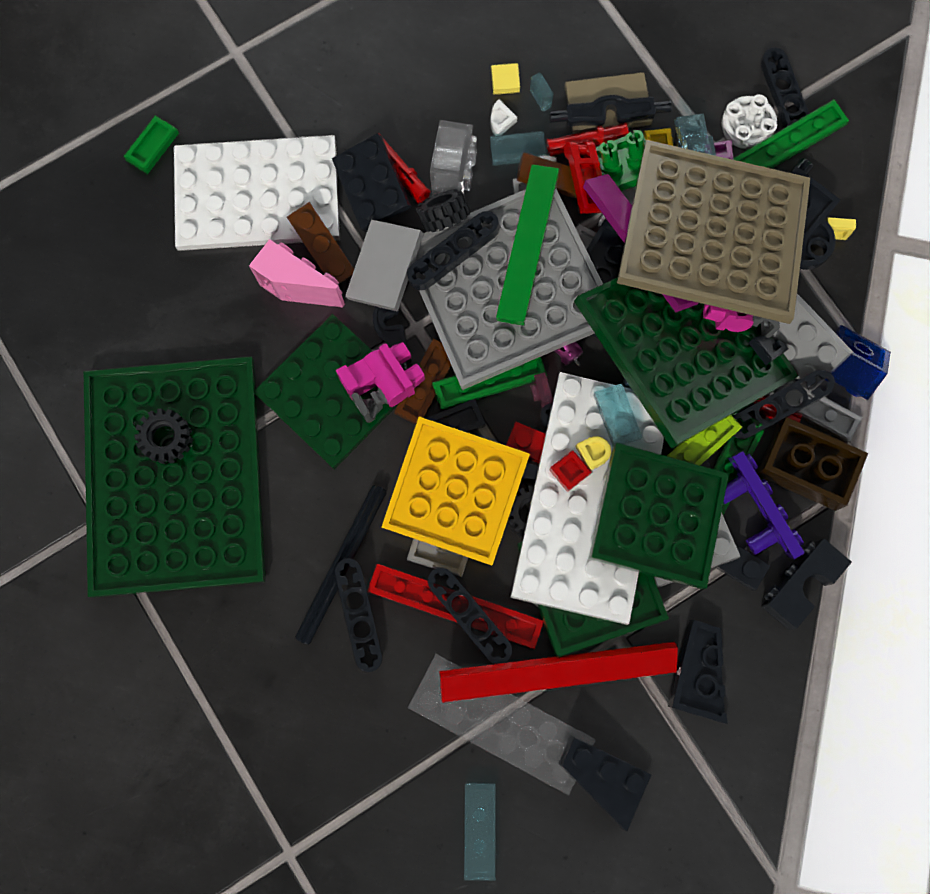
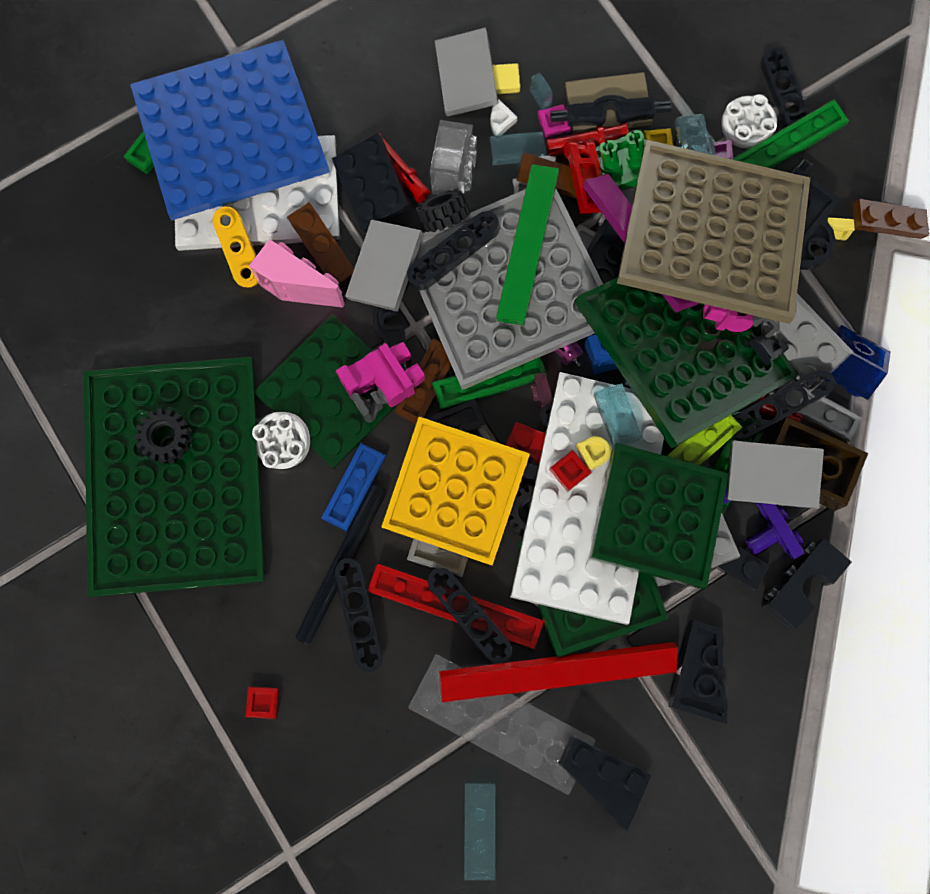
none -> blue plate [130,40,330,221]
none -> yellow plate [212,207,259,288]
none -> red tile [245,686,280,719]
none -> white tile [252,412,310,469]
none -> blue tile [321,443,387,532]
none -> light grey tile [435,28,499,117]
none -> dark pink tile [538,104,571,139]
none -> blue window [584,334,618,375]
none -> light grey tile [726,441,824,509]
none -> reddish brown plate [852,199,929,239]

